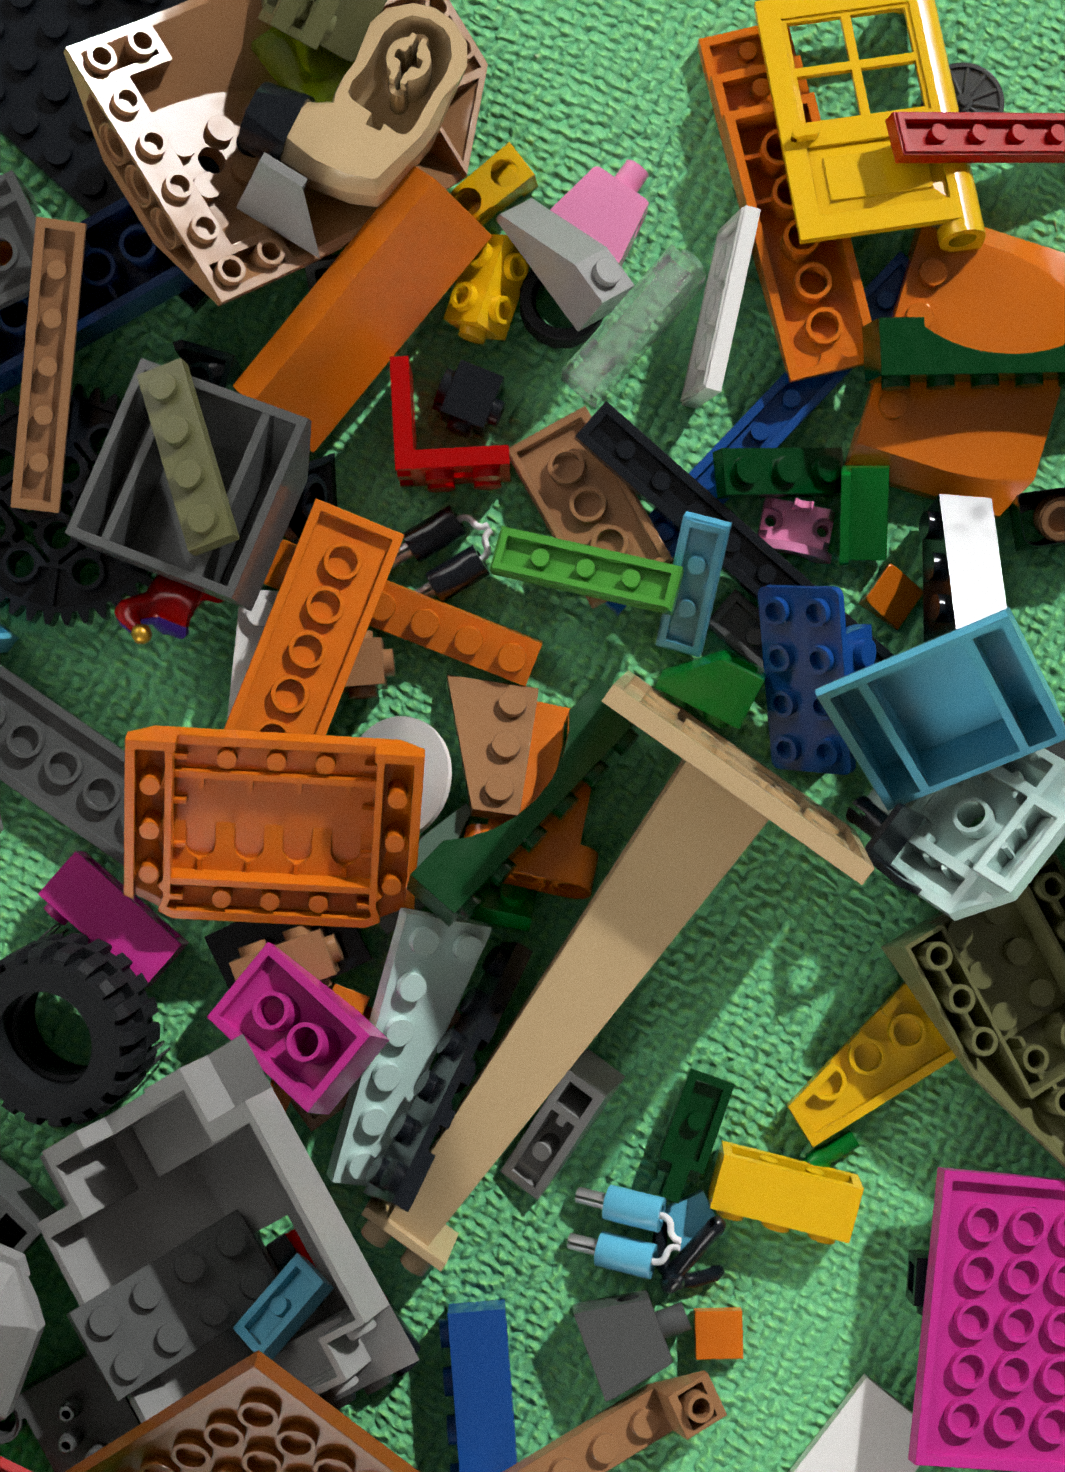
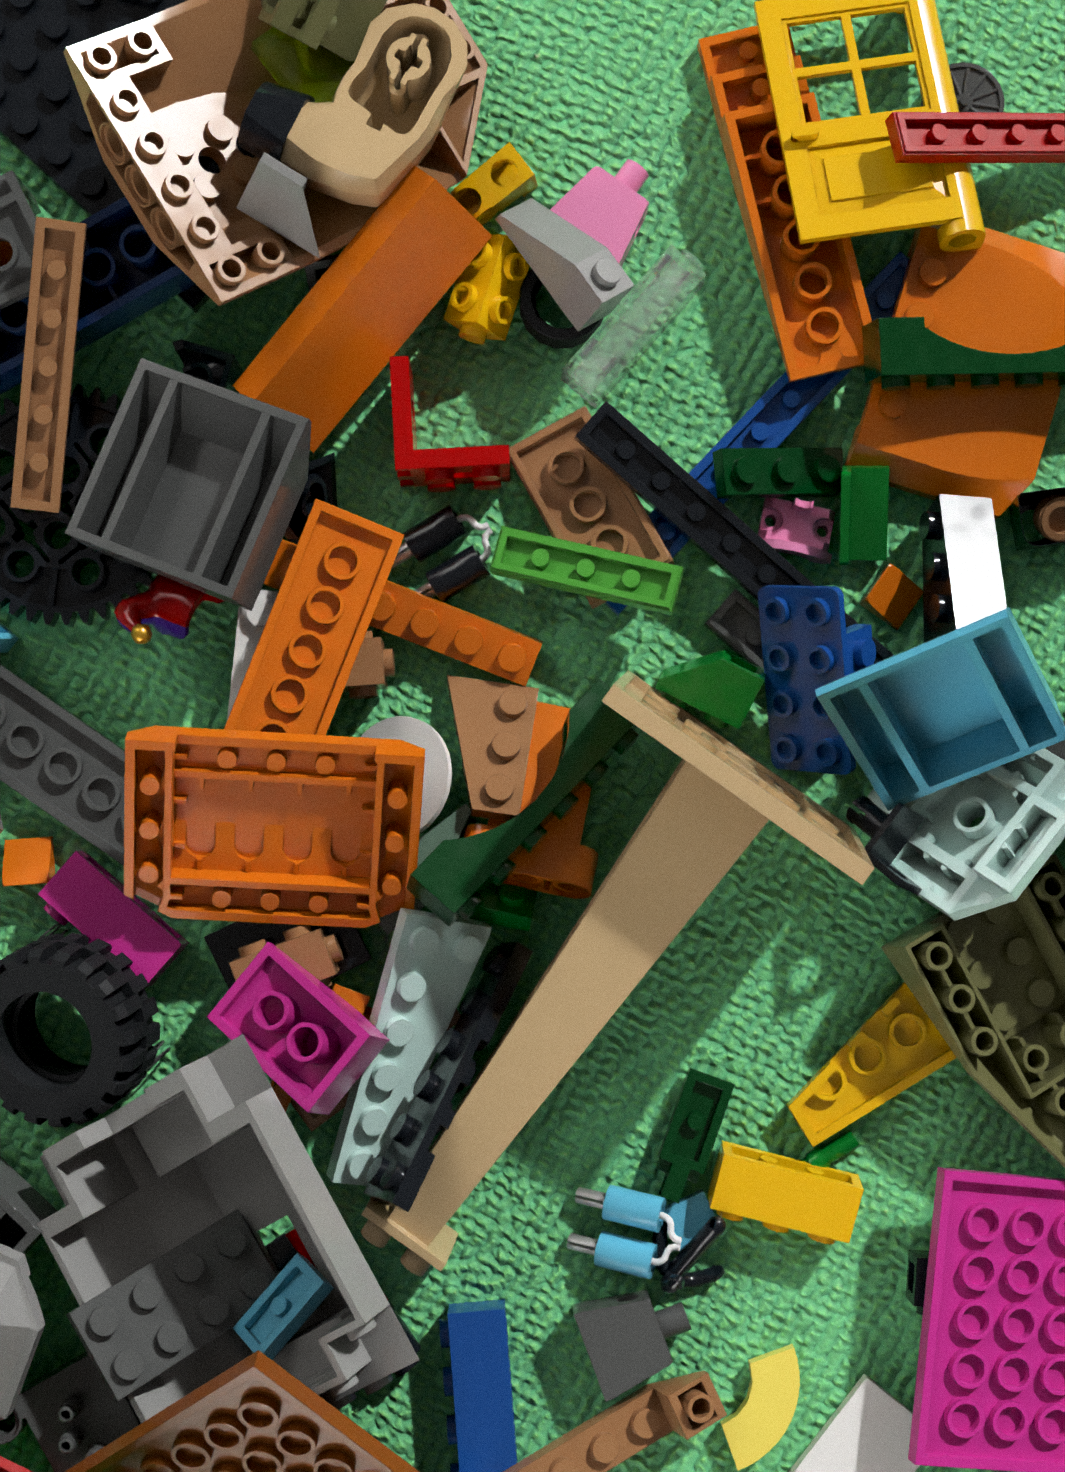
olive plate [137,358,240,556] -> none
black brick [432,360,506,438] -> none
light grey slope [500,1048,625,1200] -> none
medium azure tile [655,511,732,657] -> none
white tile [680,205,761,409] -> none
orange tile [694,1307,743,1360] -> none
none -> orange slope [2,836,55,887]
none -> light yellow tile [720,1344,800,1471]

